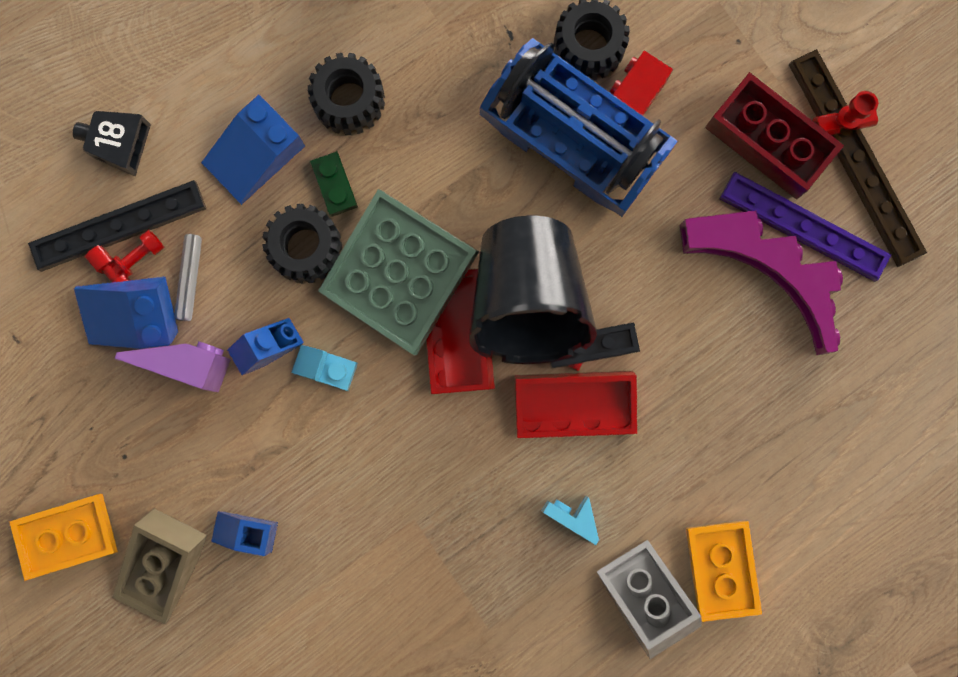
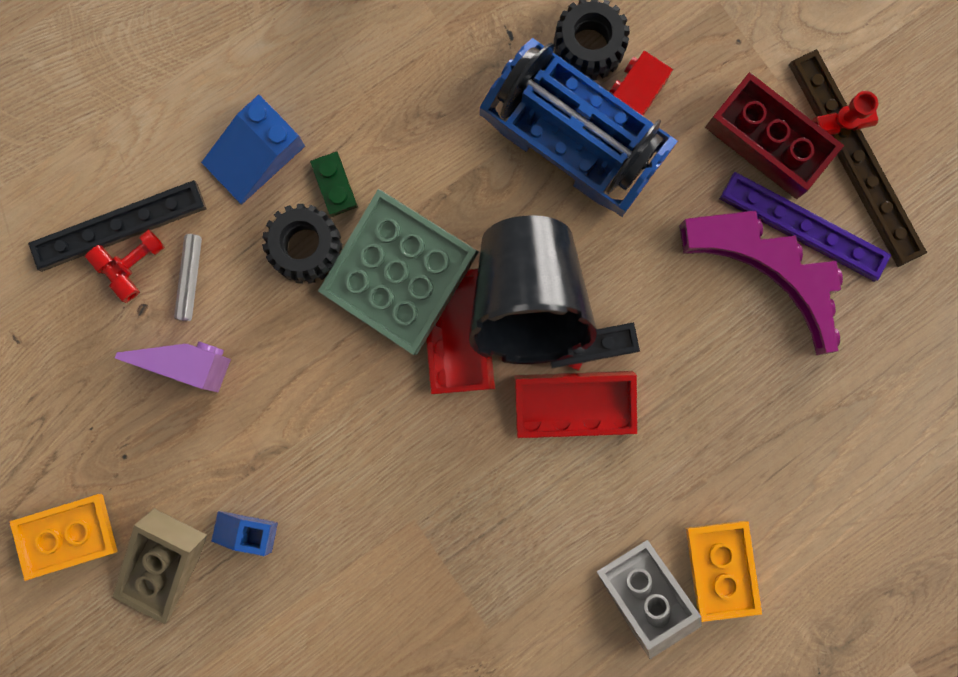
black torso [73,111,151,176] -> none
blue slope [74,276,178,349] -> none
blue slope [227,318,304,376] -> none
medium azure slope [291,345,358,391] -> none
black tyre [307,53,385,135] -> none
medium azure slope [541,496,599,545] -> none

